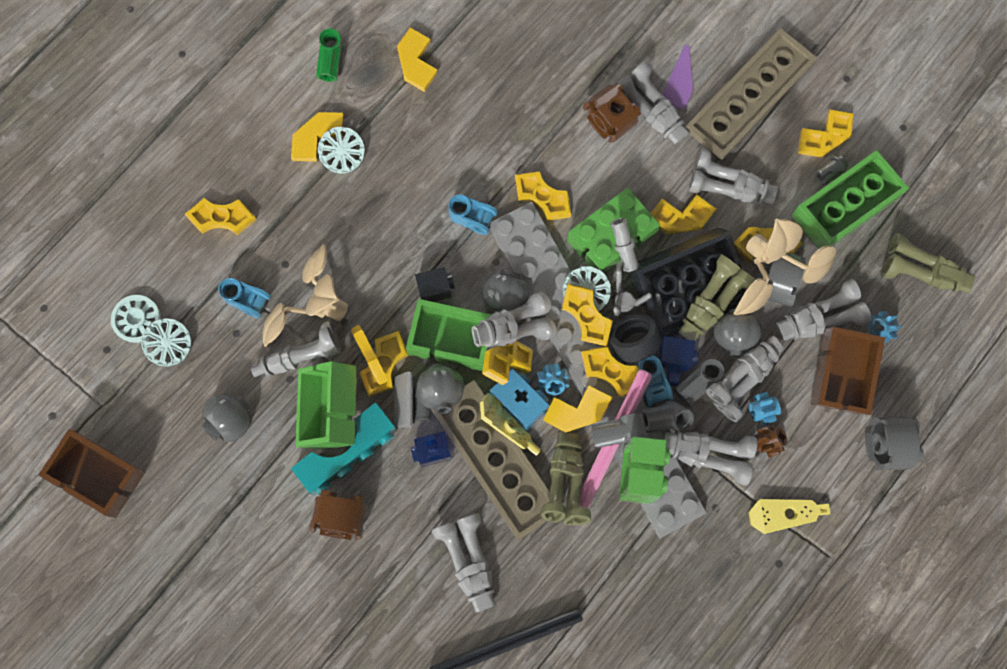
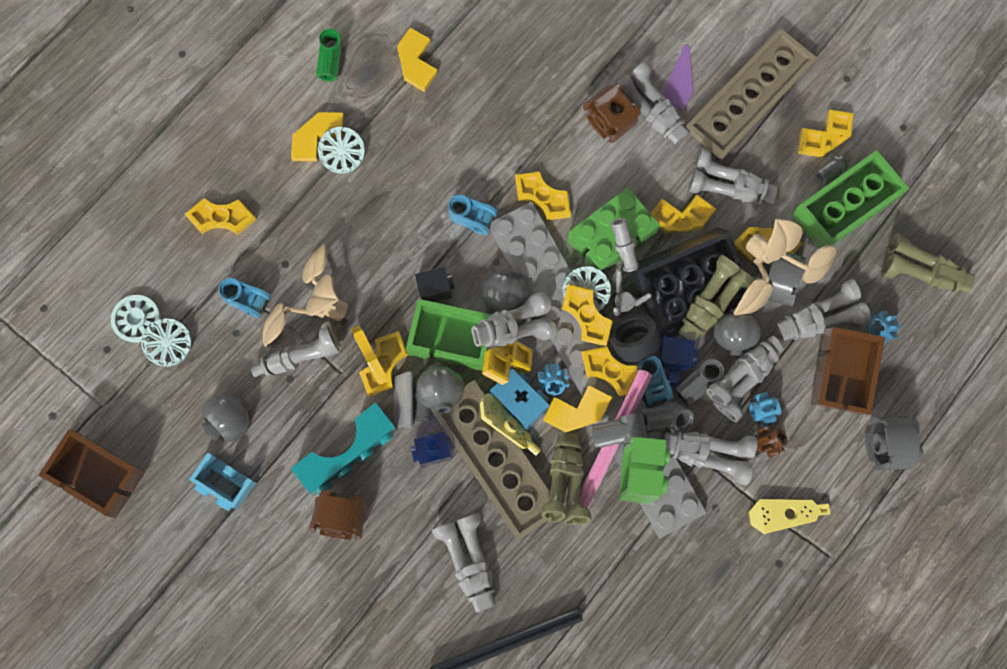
bright green piece [295,361,357,450] -> none
none -> medium azure window [189,453,257,511]

